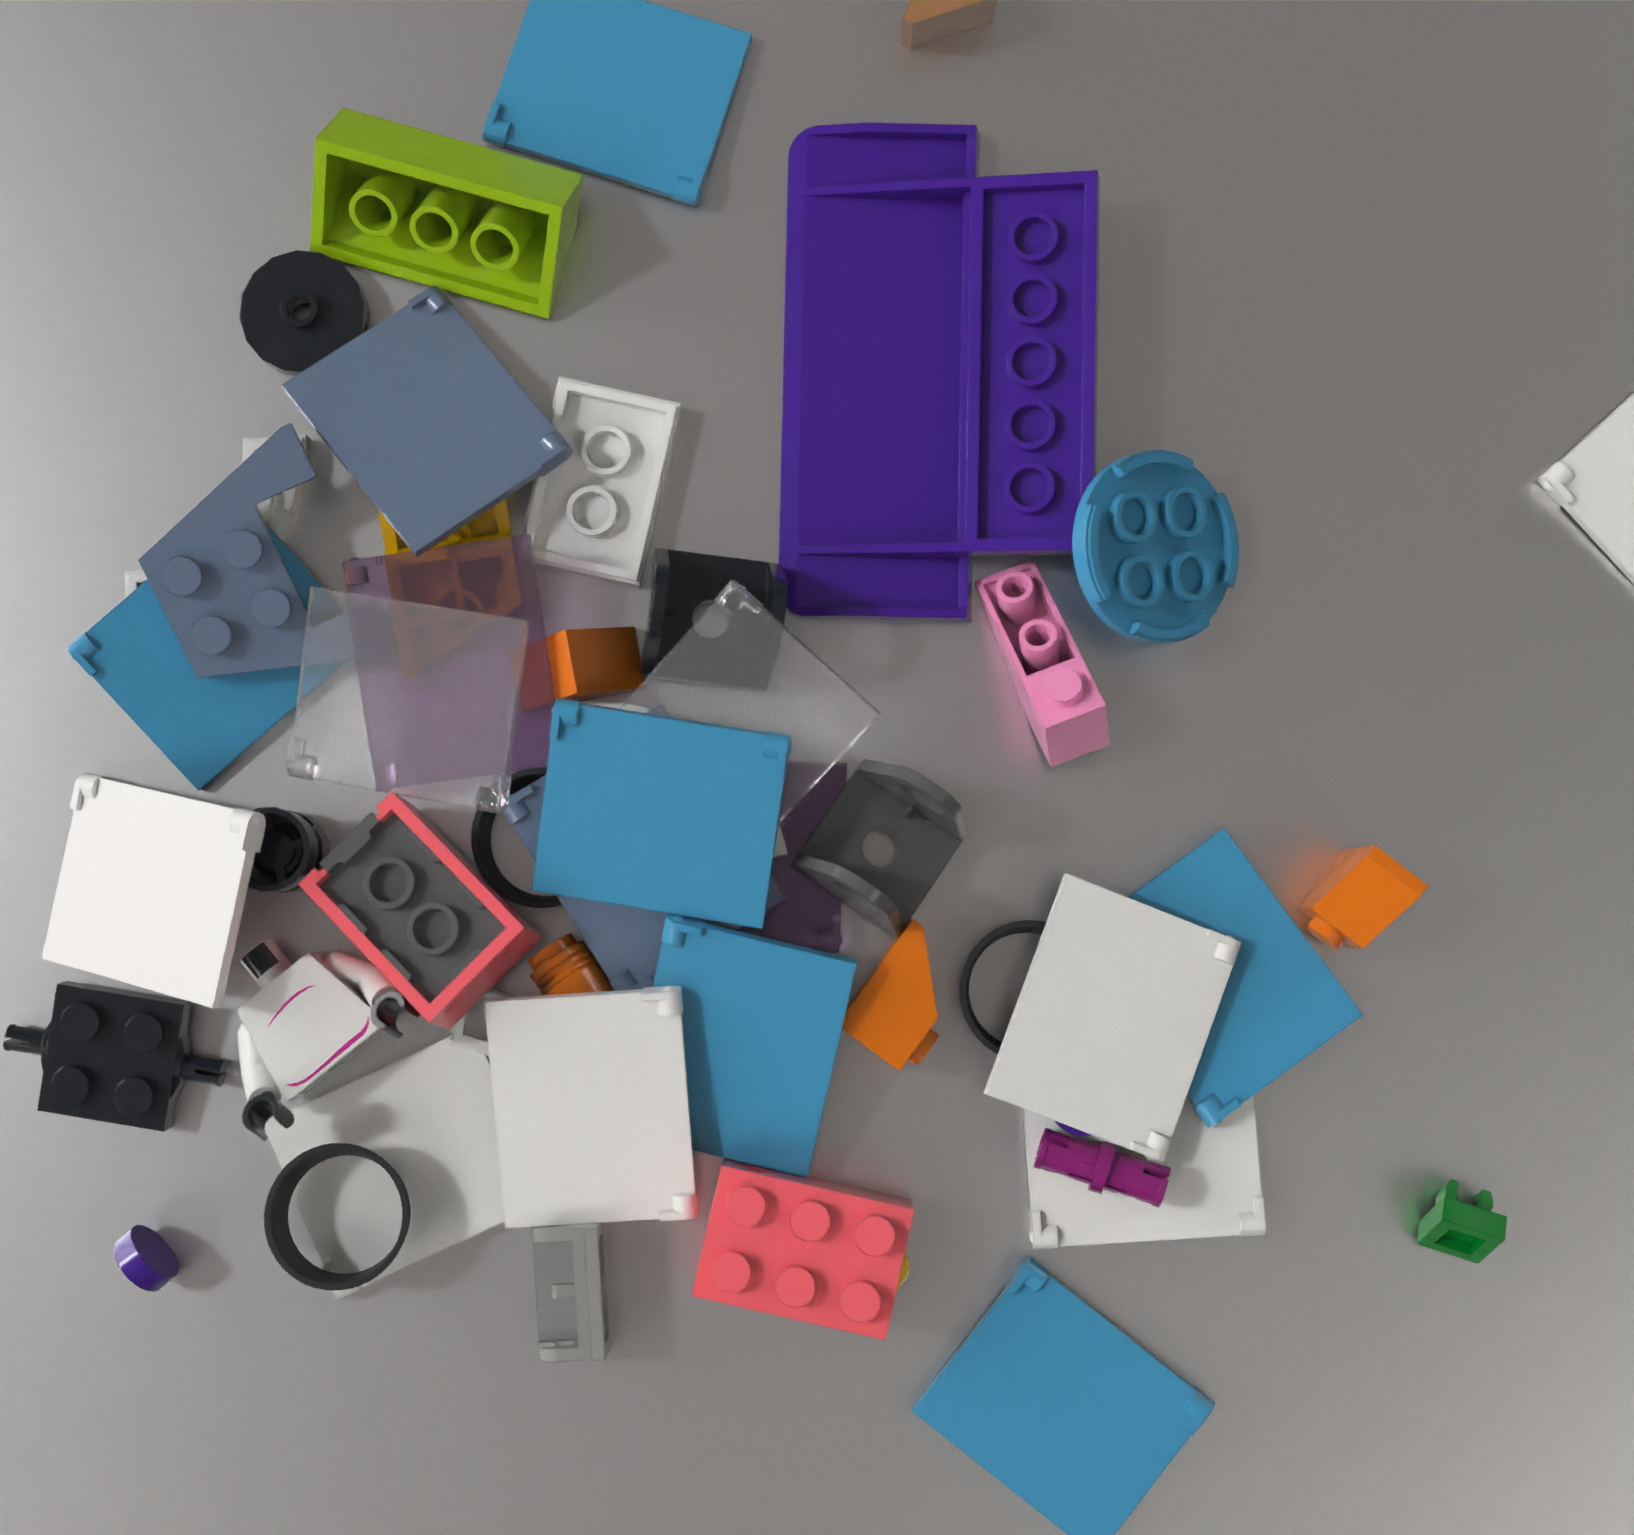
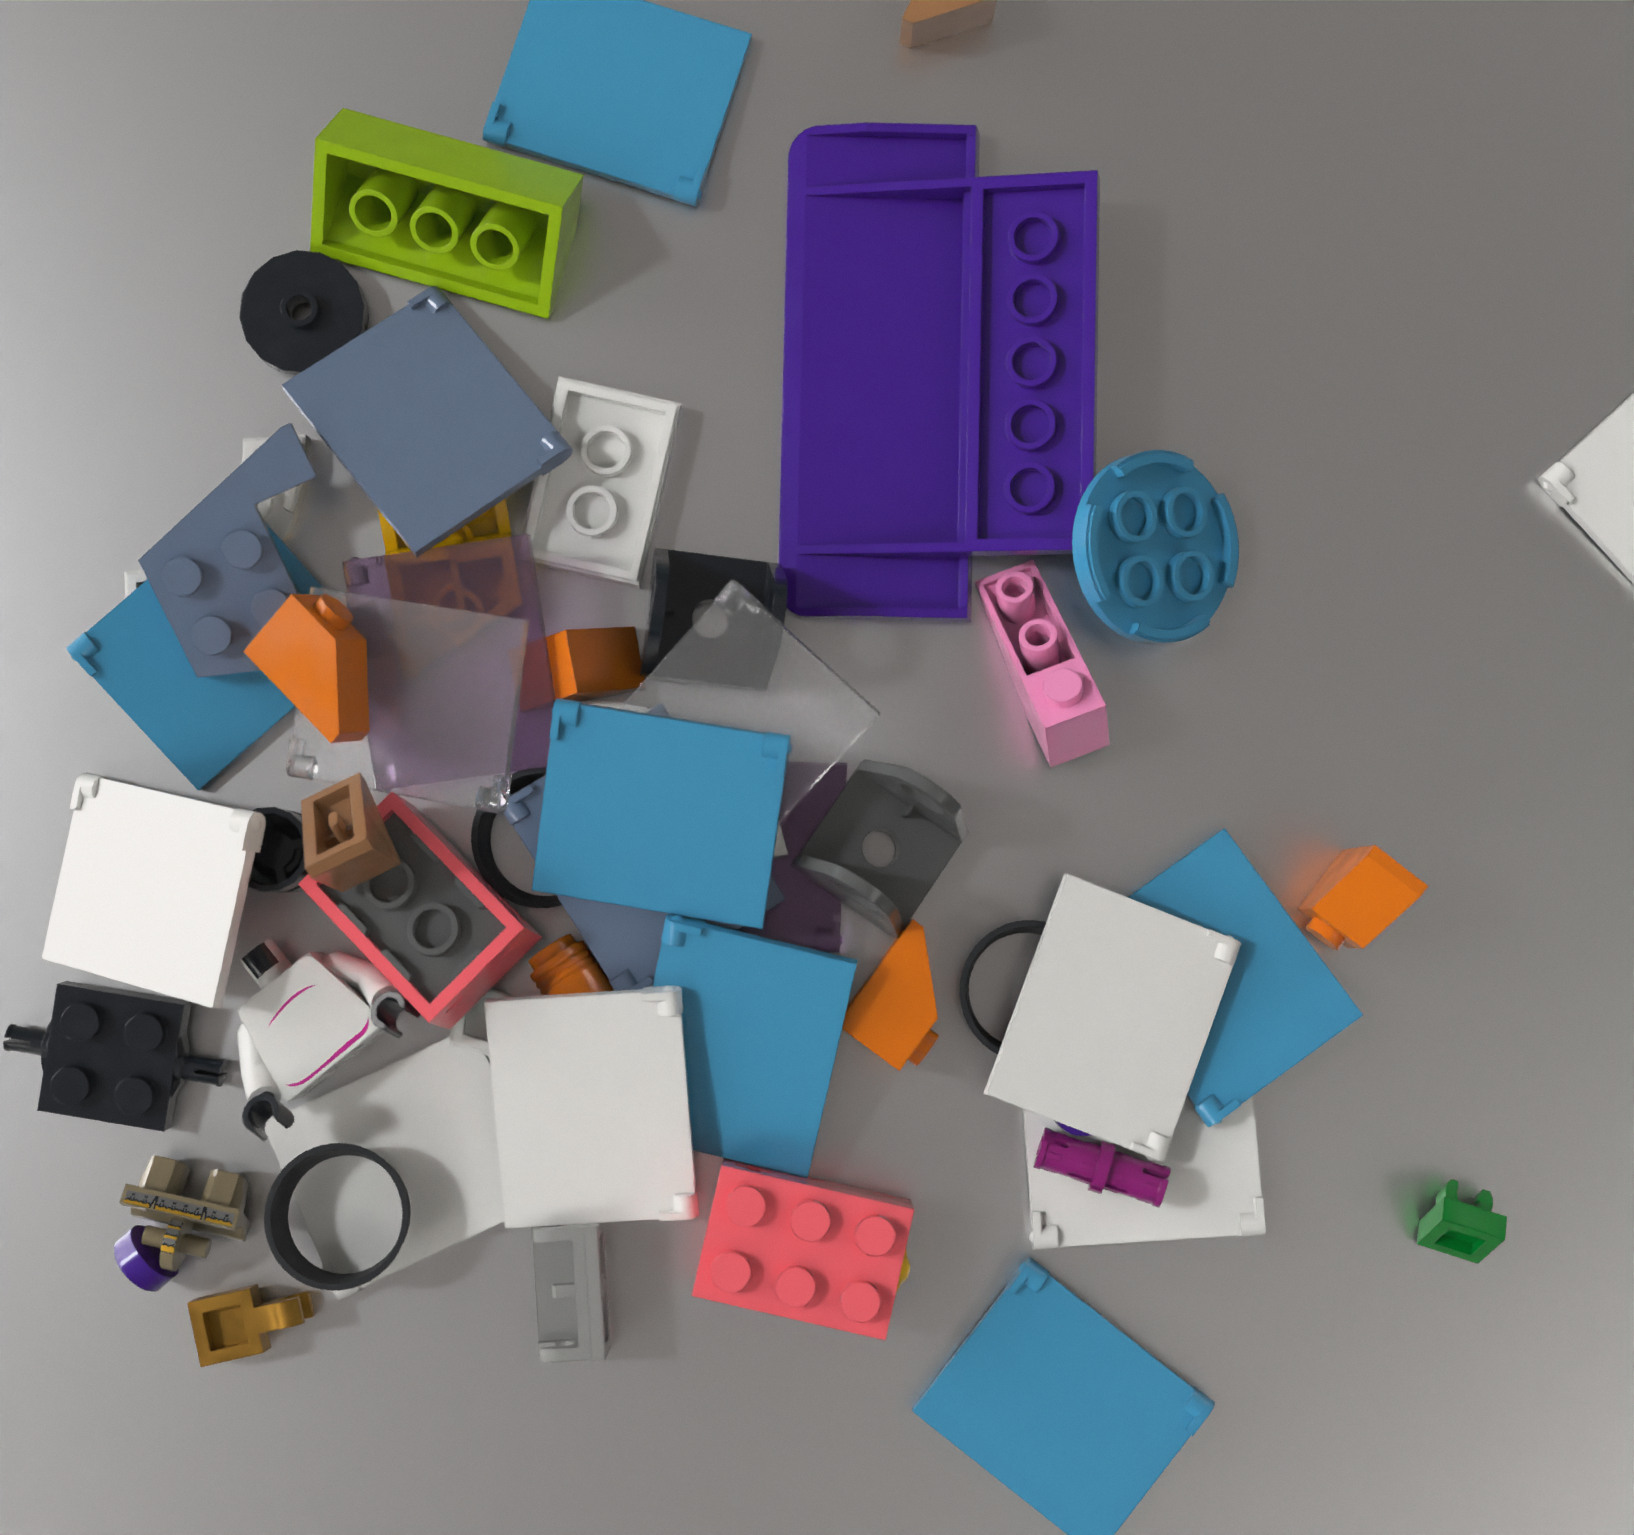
none -> dark tan hips [119,1155,251,1271]
none -> pearl gold plate [187,1284,315,1367]
none -> orange slope [243,594,370,743]
none -> medium nougat slope [301,772,401,893]

